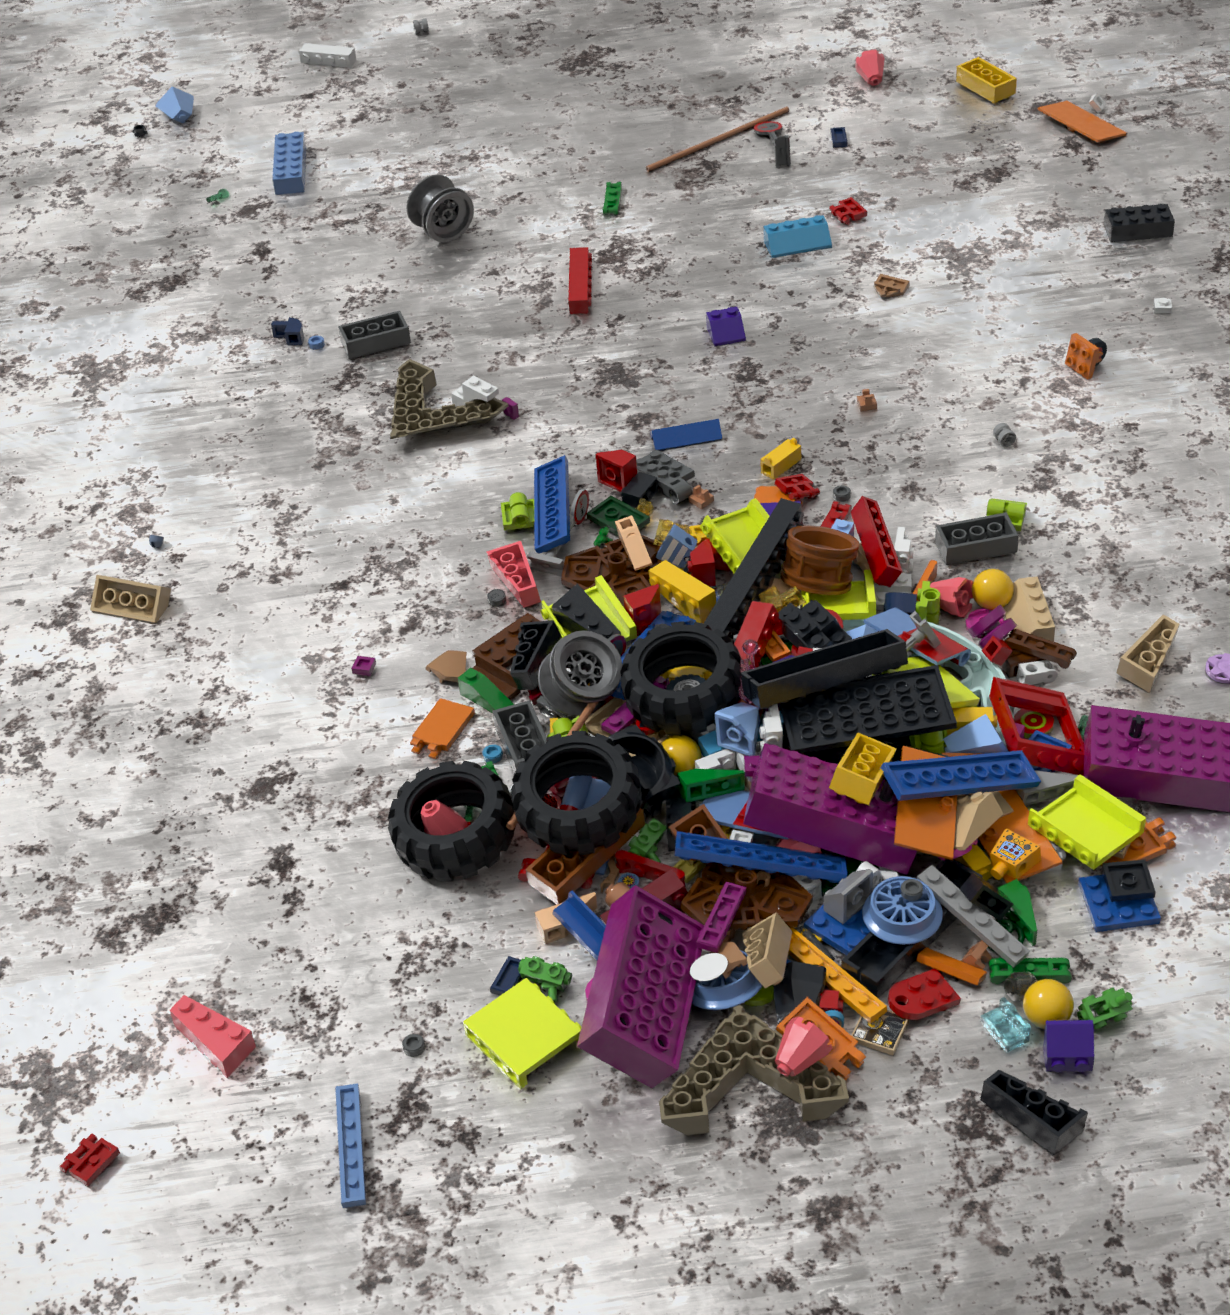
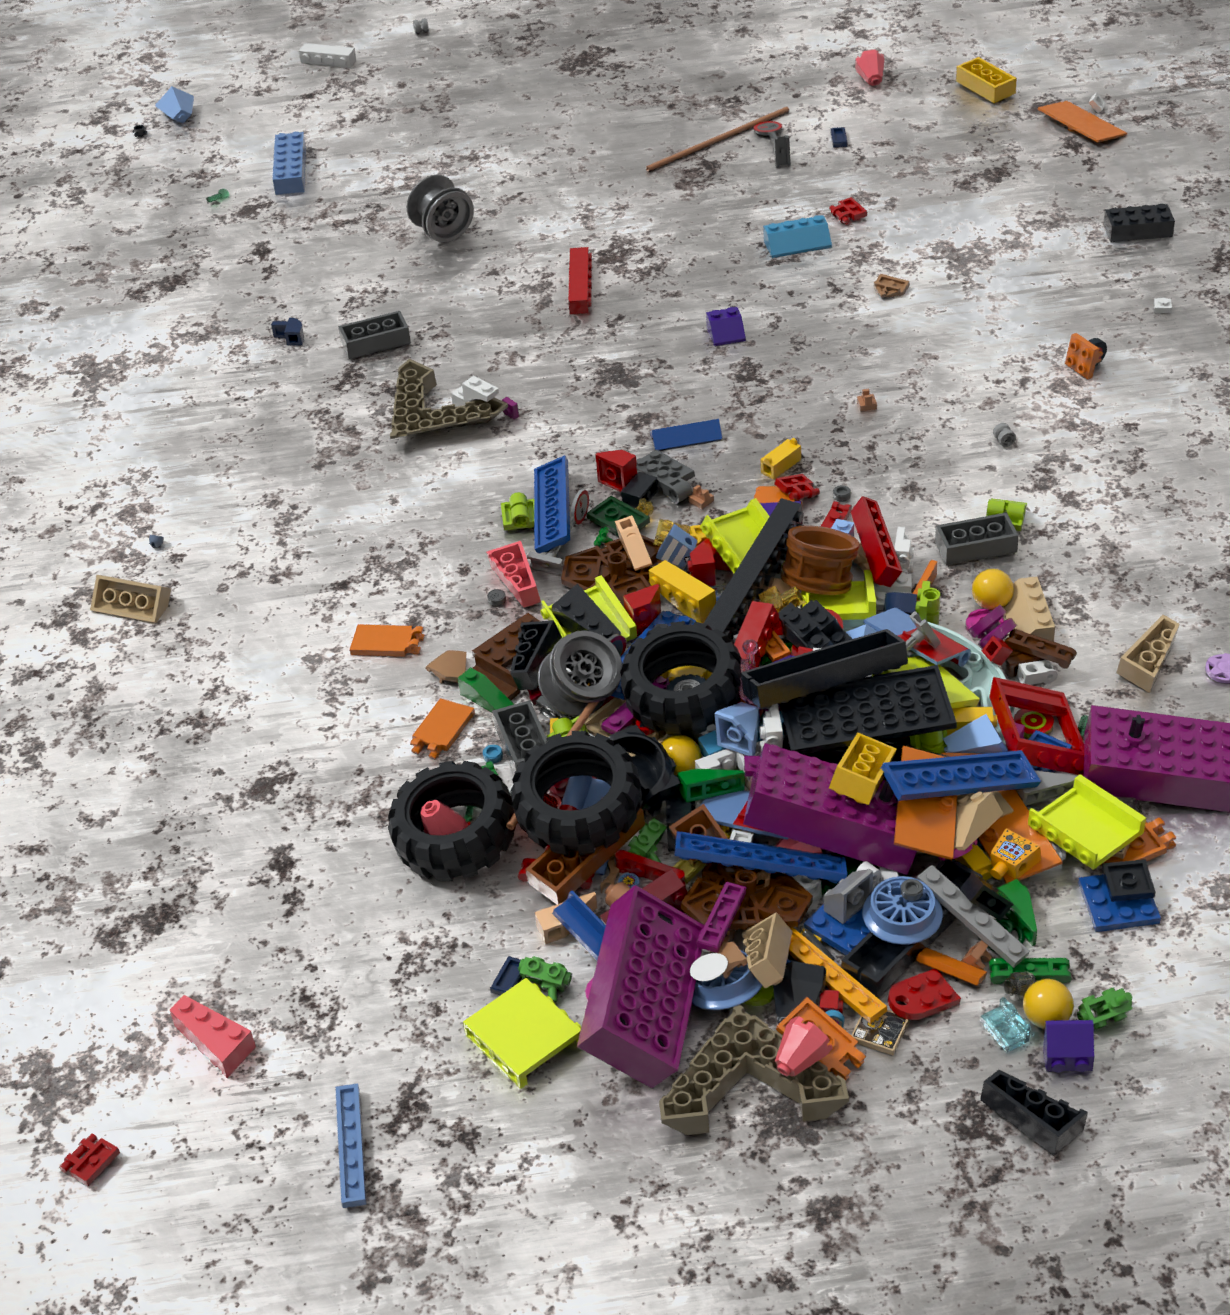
medium blue tile [308,336,325,350] -> none
magenta plate [351,656,376,676] -> none
dark grey tile [402,1034,425,1057] -> none
green plate [603,182,622,215] -> none
coral cone [930,577,974,618] -> none
none -> orange tile [349,624,425,657]

